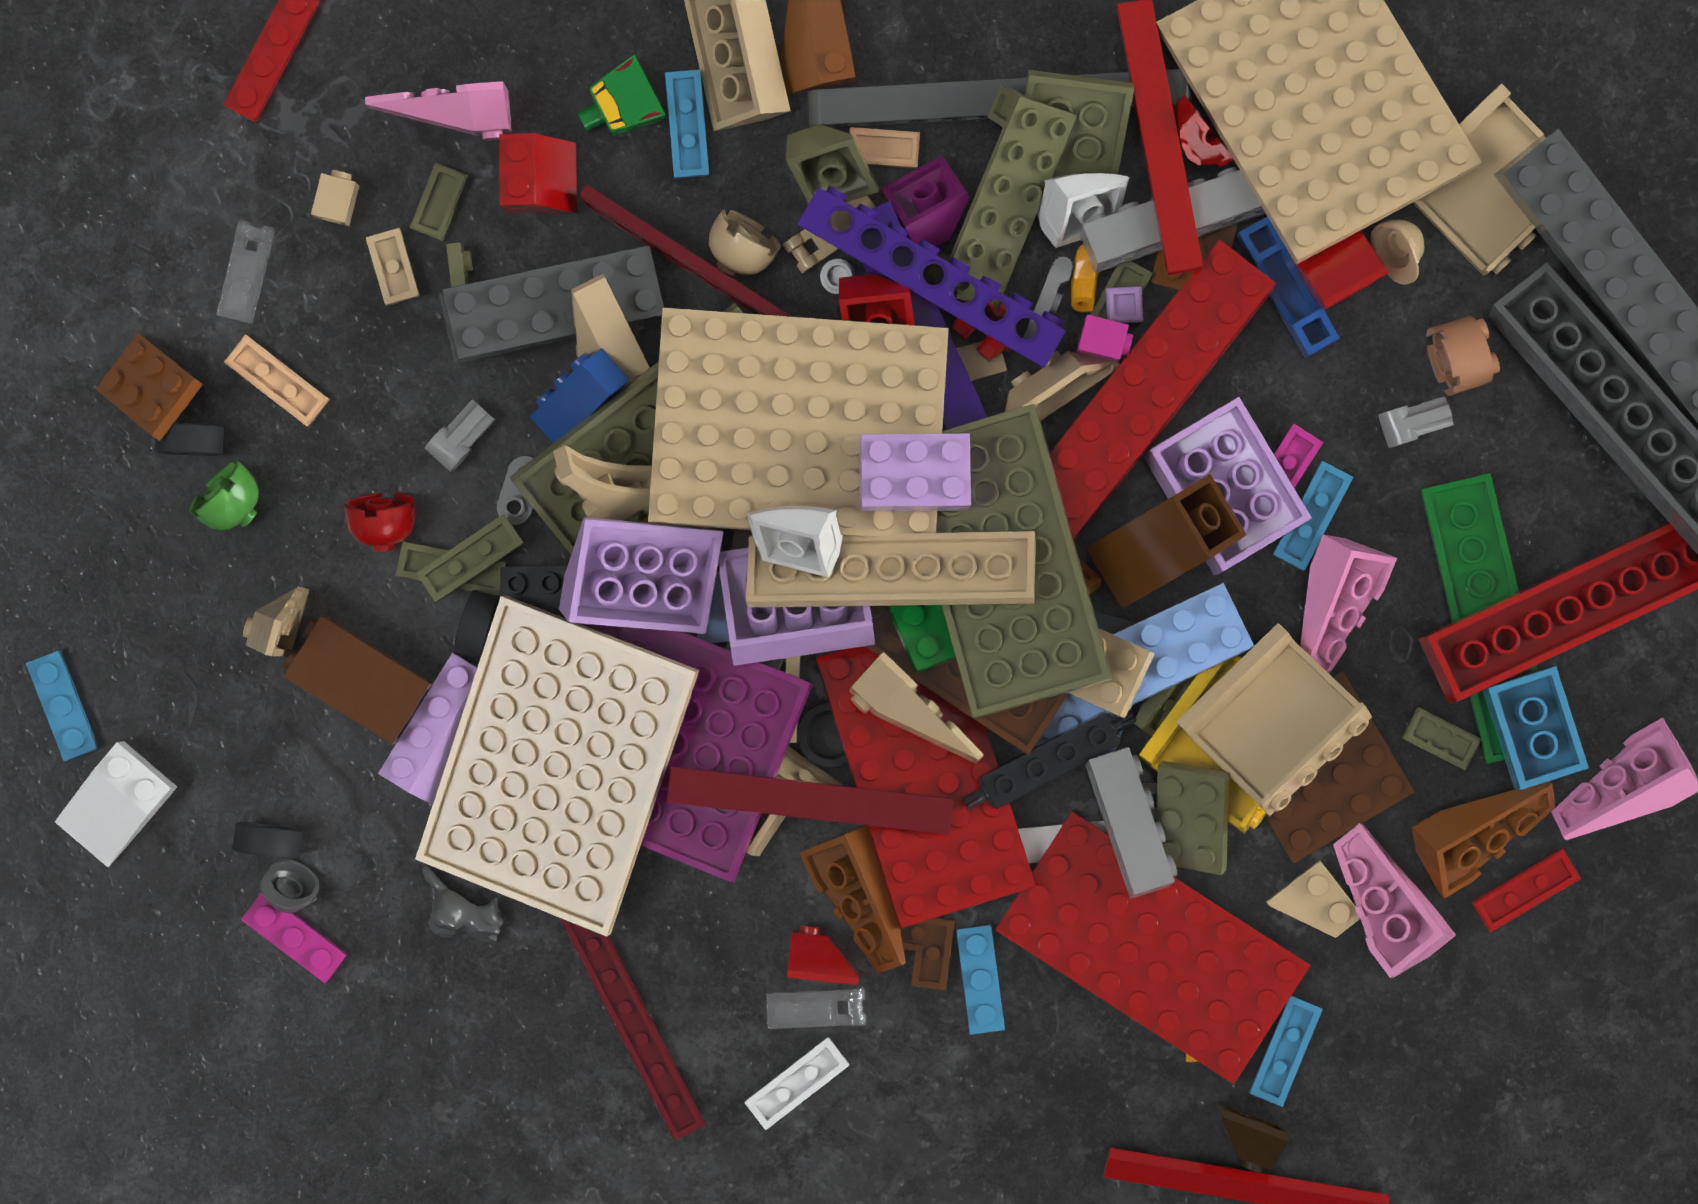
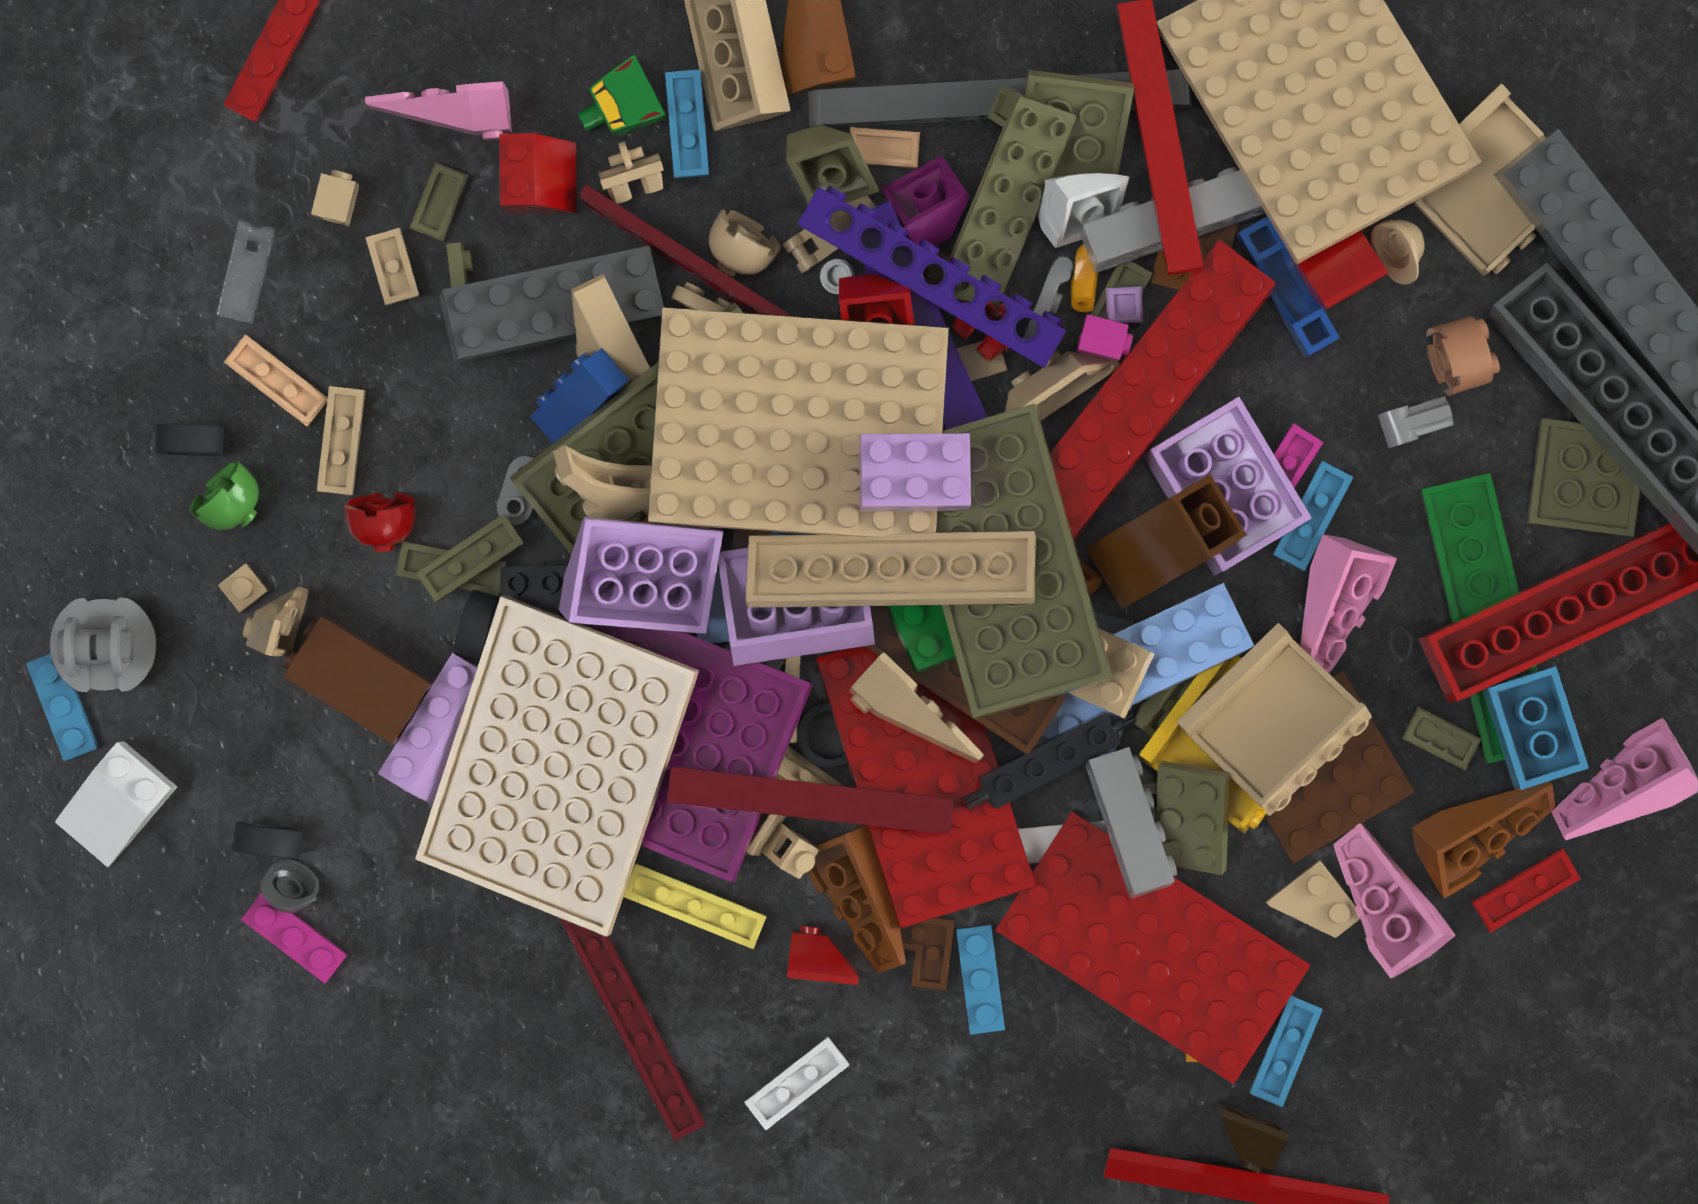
dark orange plate [96,333,203,441] -> none
dark grey animal [422,865,503,943] -> none
light grey piece [425,399,495,472] -> none
white slope [746,505,843,578] -> none
clear plate [766,989,867,1029] -> none
red cylinder [1173,95,1234,167] -> none
none -> light grey piece [50,597,157,692]
none -> tan plate [218,563,269,613]
none -> tan plate [317,386,366,496]
none -> tan hips [599,141,664,204]
none -> light yellow plate [624,863,767,949]
none -> tan plate [671,282,732,312]
none -> tan brick [761,823,819,879]
none -> olive plate [1527,418,1640,537]

